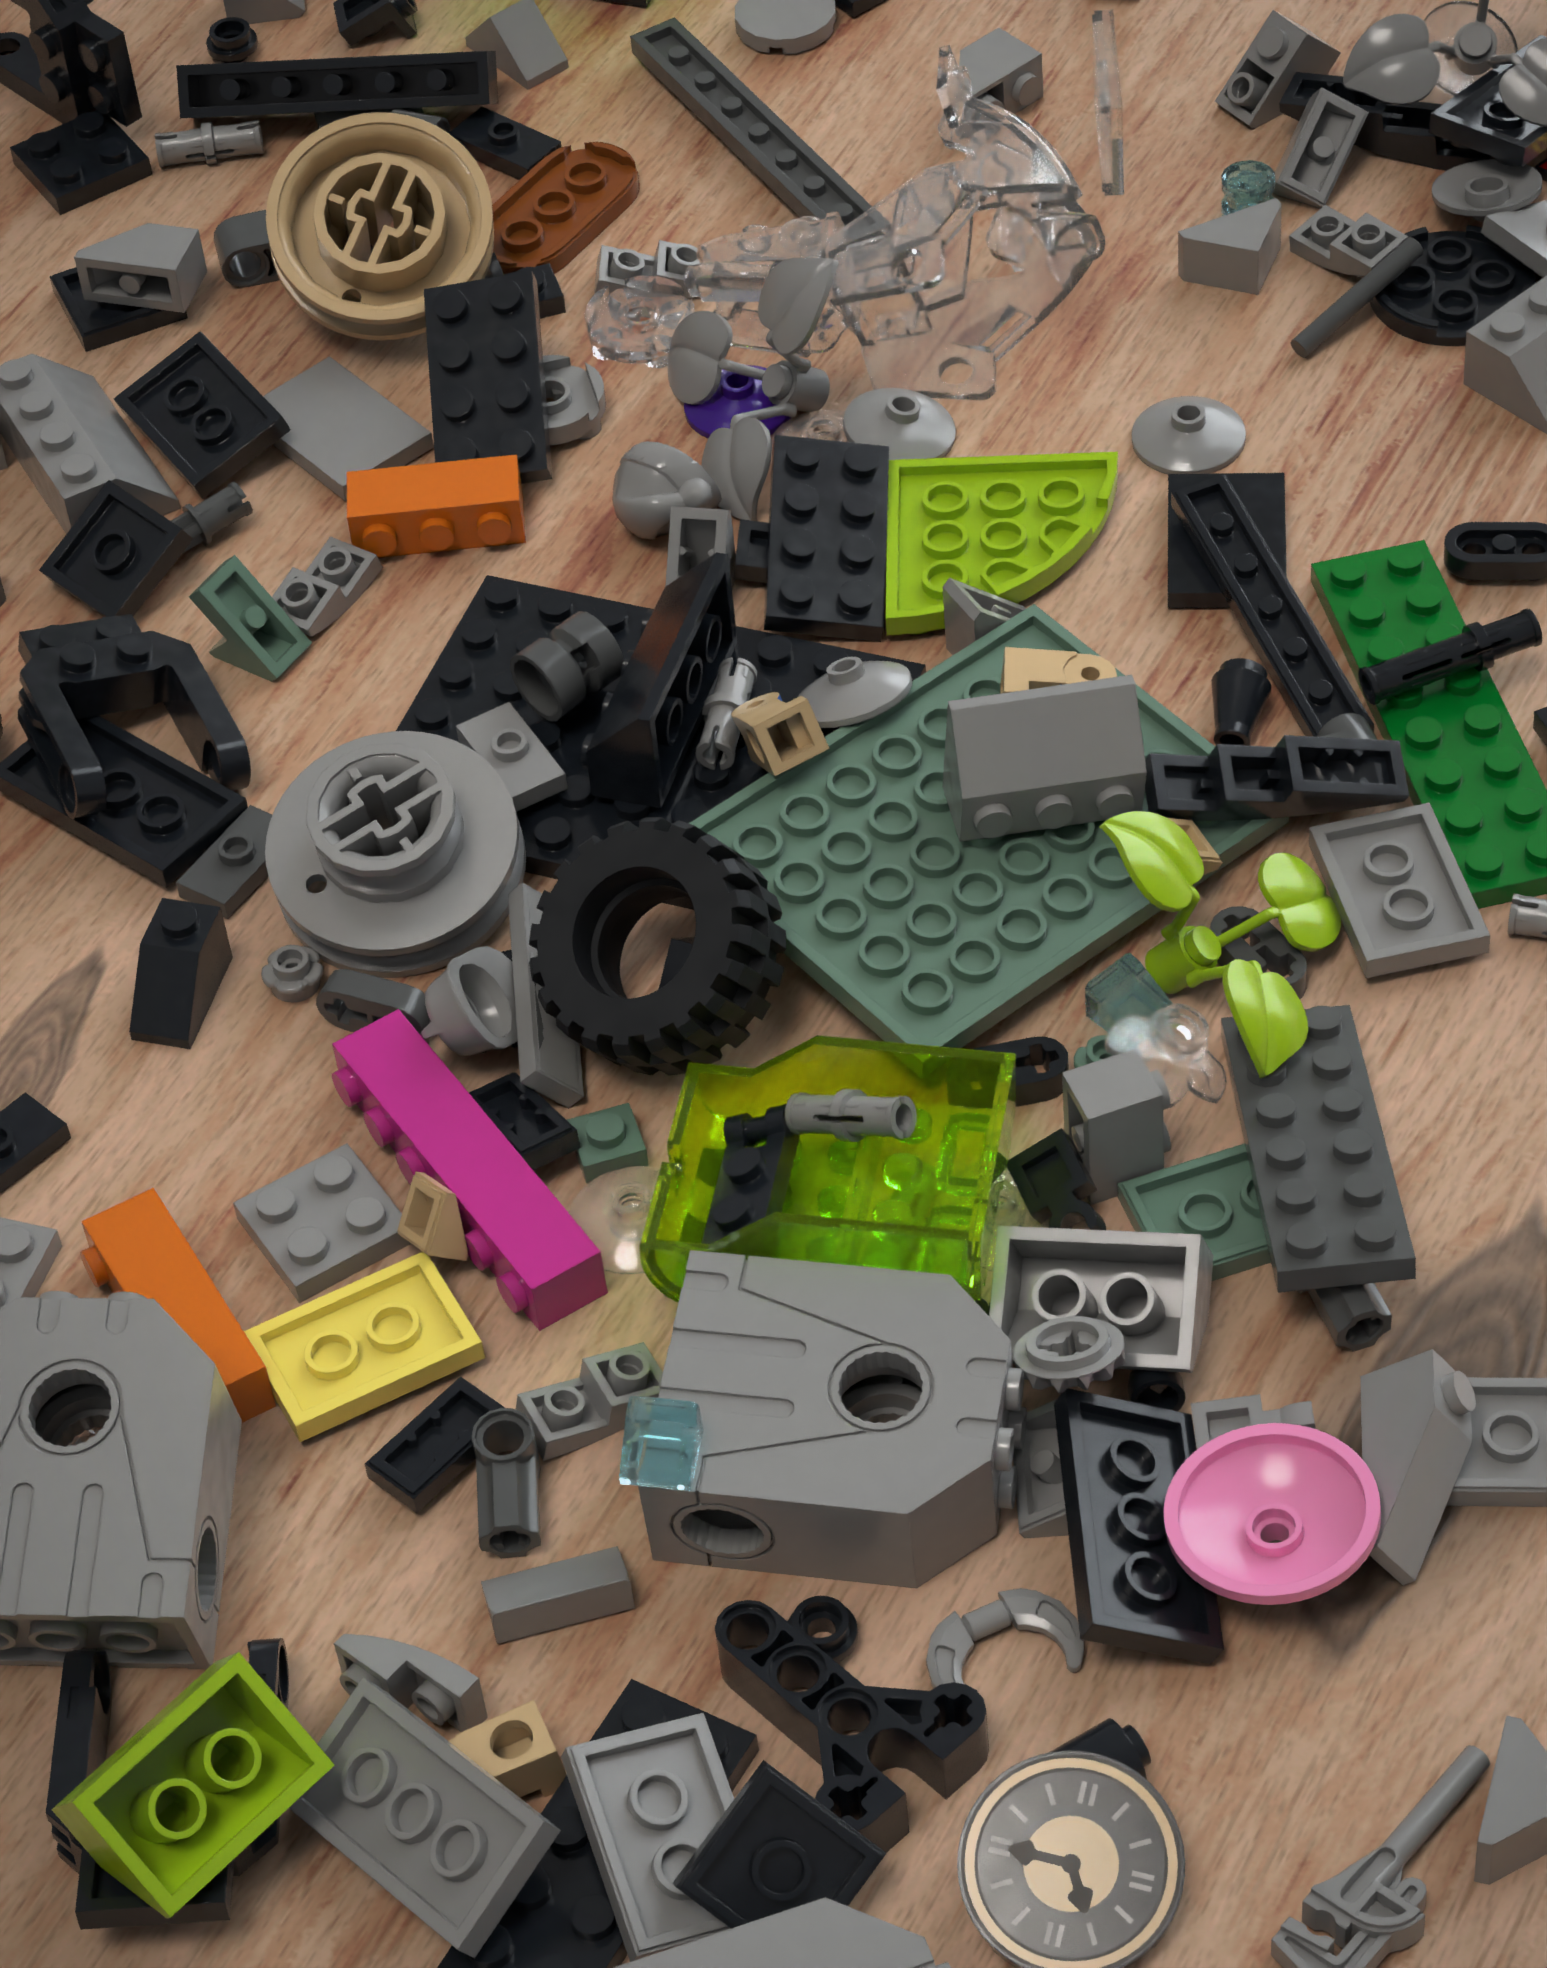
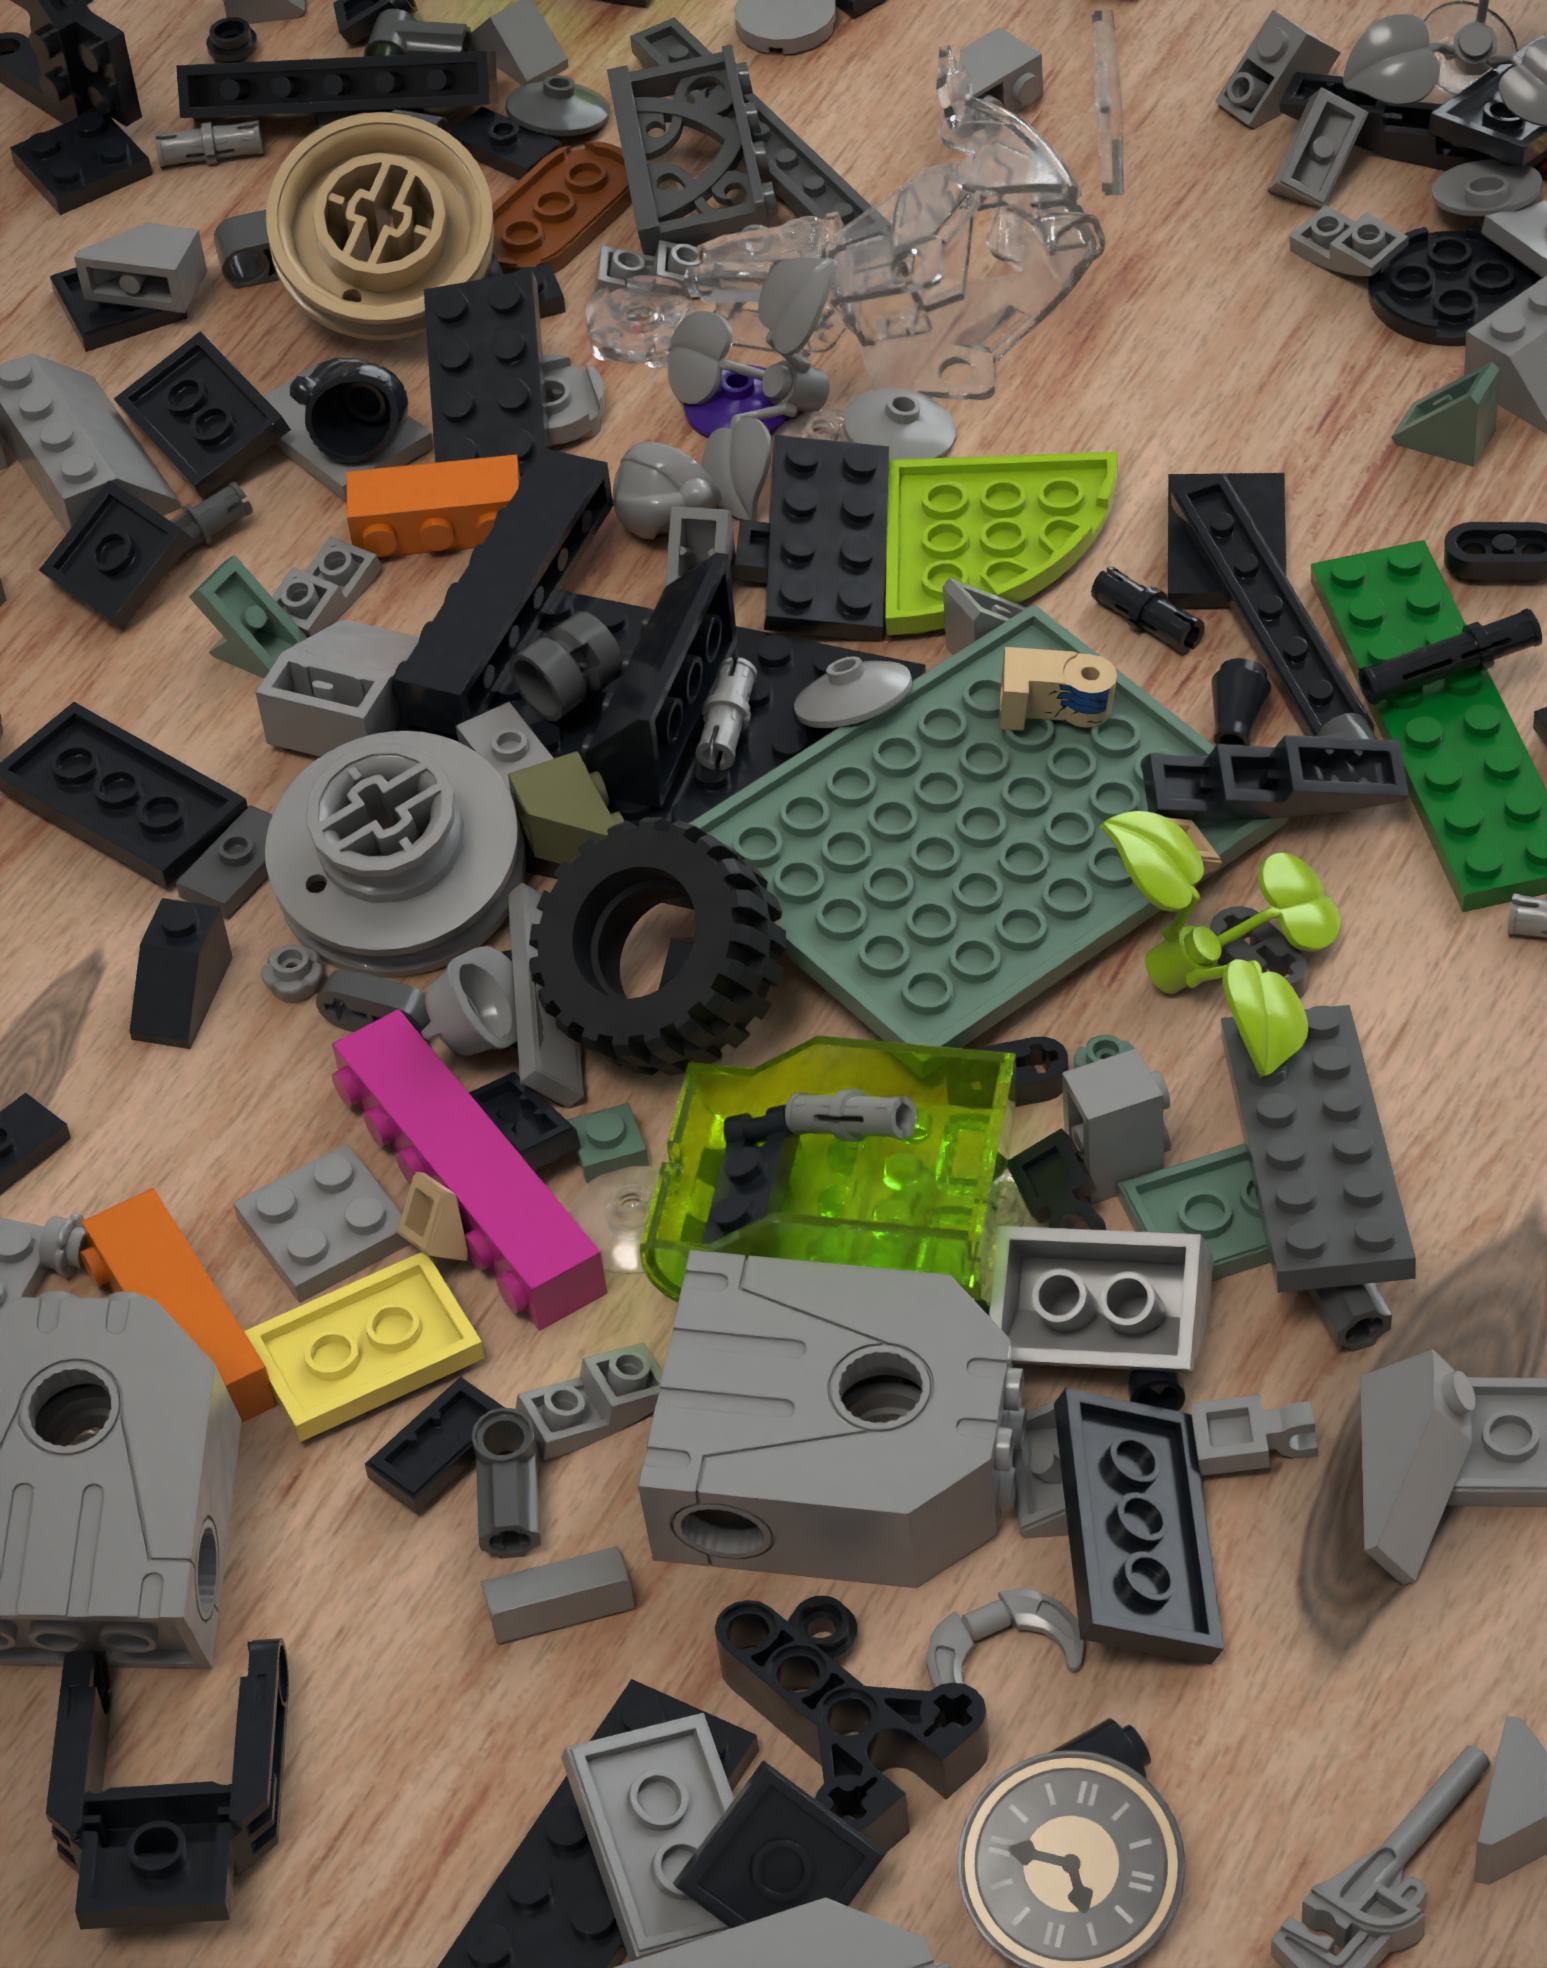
black plate [18,614,251,819] -> none
lime slope [51,1652,335,1919] -> none
light grey plate [289,1678,561,1958] -> none
light grey slope [334,1634,488,1732] -> none
tan leg [449,1700,566,1797] -> none
clear light blue slope [619,1396,704,1491] -> none
tan leg [731,692,830,776] -> none
light grey slope [942,675,1147,842] -> none
light grey gear [1013,1316,1126,1393] -> none
clear light blue slope [1085,953,1177,1047] -> none
clear plate [1104,1003,1227,1108] -> none
light grey dish [1132,396,1246,474] -> none
bright pink dish [1164,1423,1381,1605] -> none
light grey slope [1178,198,1282,295] -> none
clear light blue wheel [1221,160,1276,216] -> none
dark grey bar [1291,237,1424,358] -> none
light grey plate [1309,803,1490,978] -> none
none -> light grey plate [39,1213,89,1278]
none -> light grey slope [255,619,419,757]
none -> black piece [290,357,409,463]
none -> dark grey piece [364,9,472,57]
none -> black brick [393,448,613,736]
none -> dark grey dish [505,75,610,136]
none -> olive slope [508,751,624,864]
none -> dark grey fence [607,44,778,256]
none -> black pin [1091,566,1205,654]
none -> sand green slope [1391,362,1499,467]

